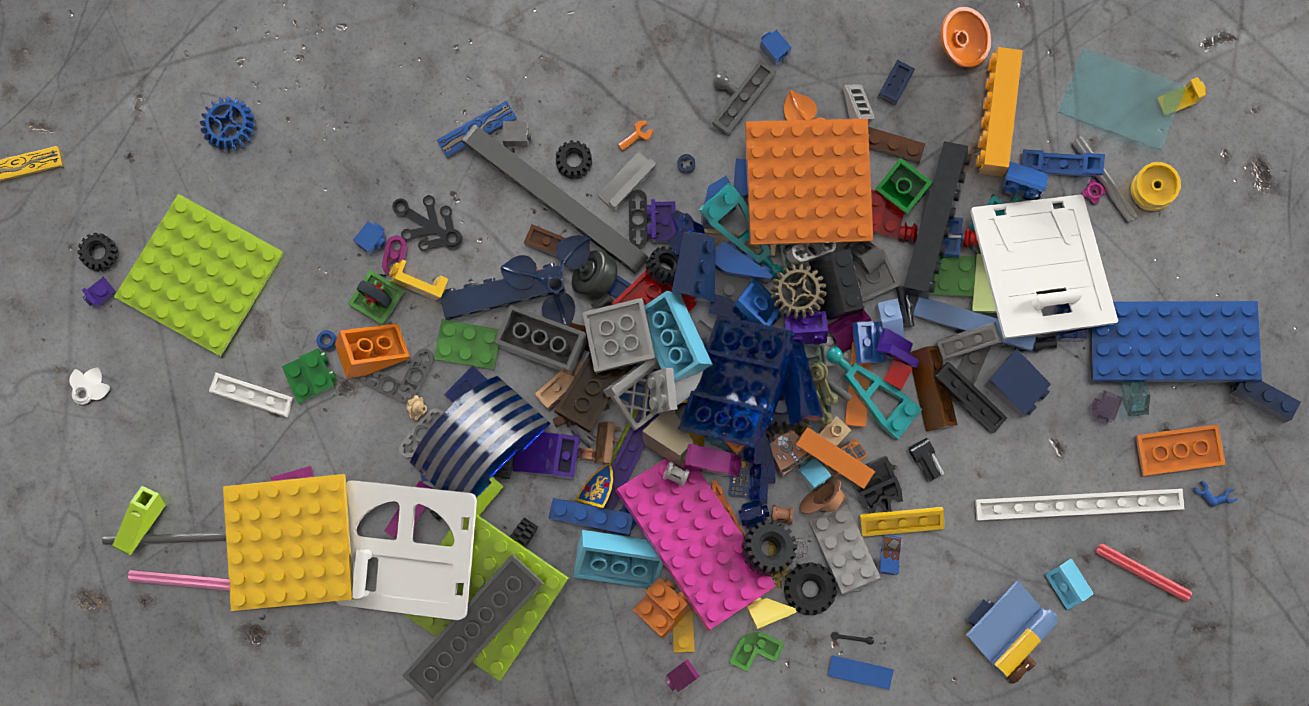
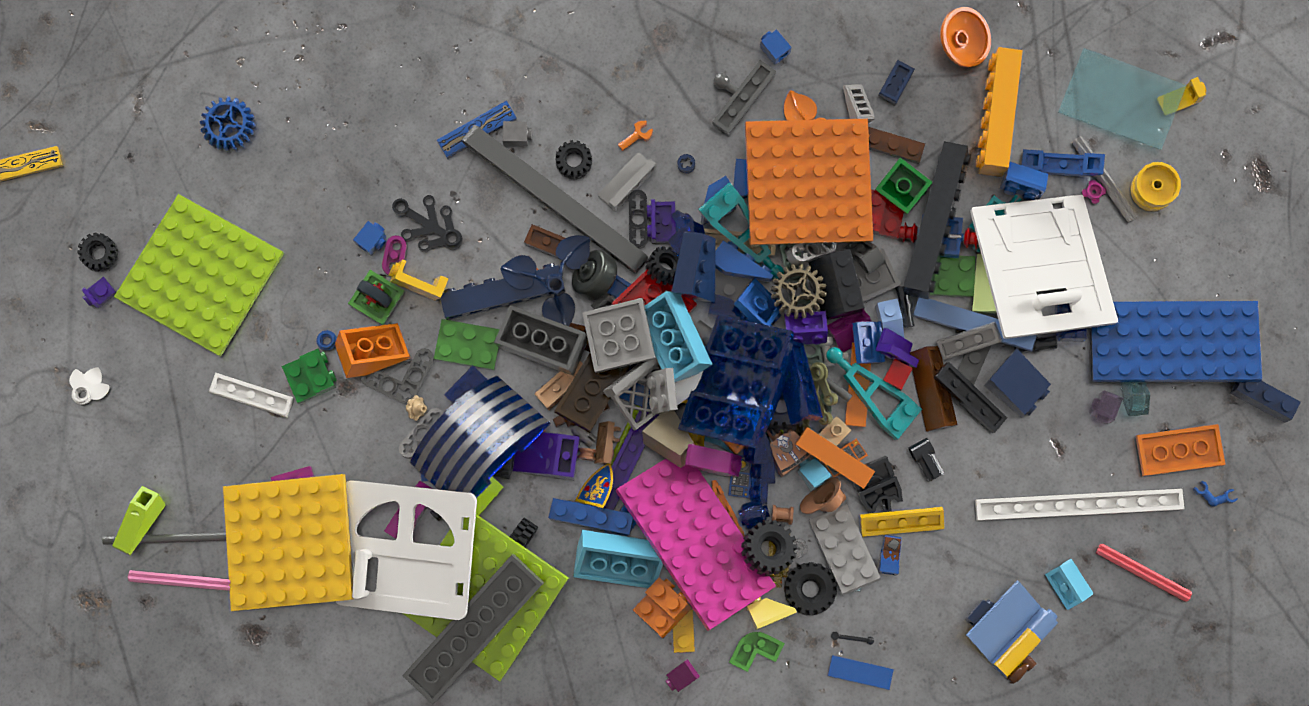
light grey bush [663,462,689,487] -> none

